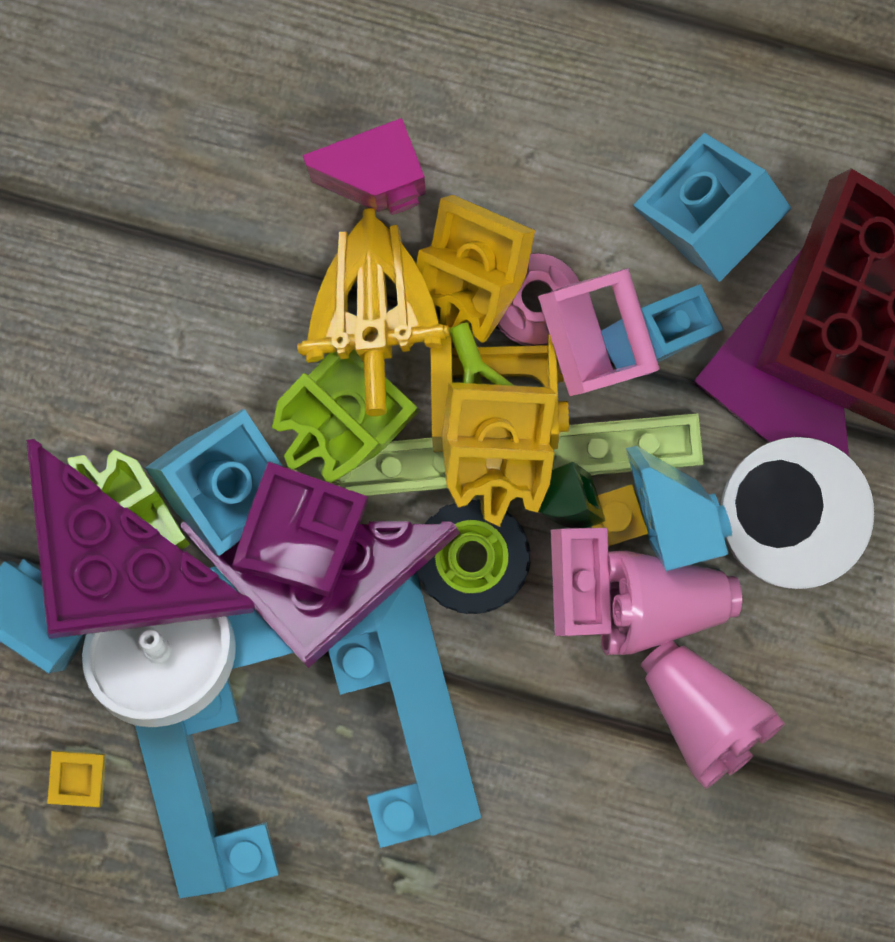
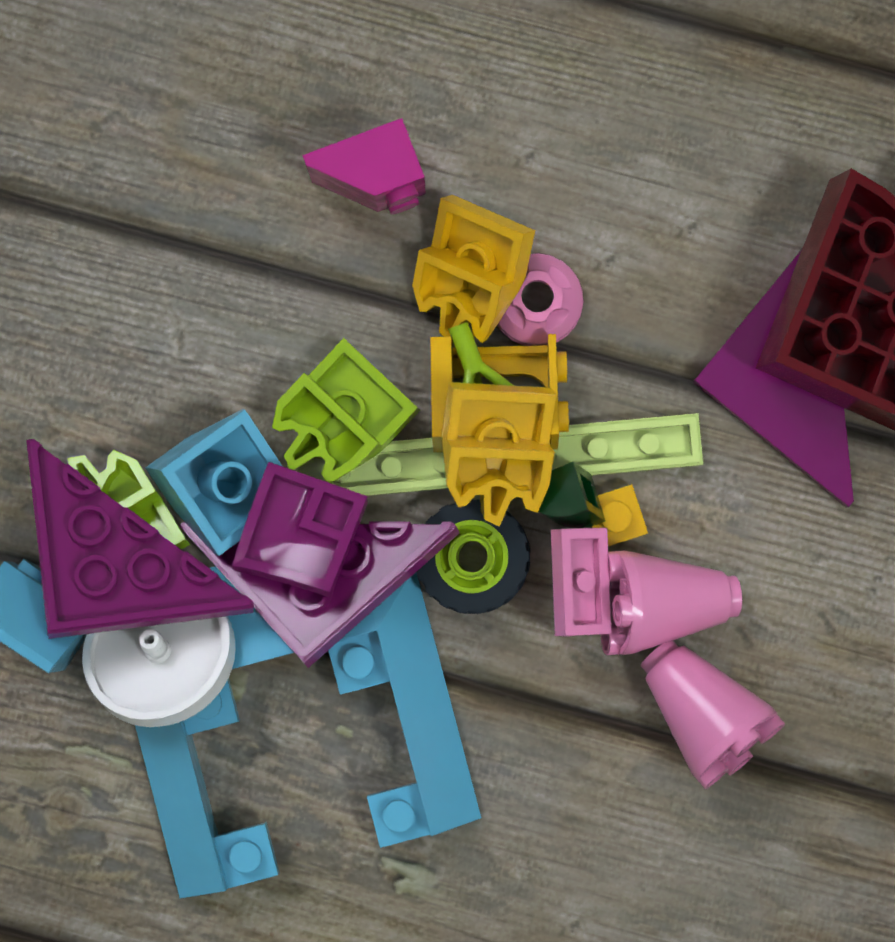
yellow plate [47,750,106,808] -> none
yellow bar [297,208,450,416] -> none
bright pink tile [538,268,660,396] -> none
medium azure slope [601,284,723,369] -> none
medium azure slope [626,446,732,571] -> none
medium azure slope [633,132,791,282] -> none
white piece [721,437,874,589] -> none

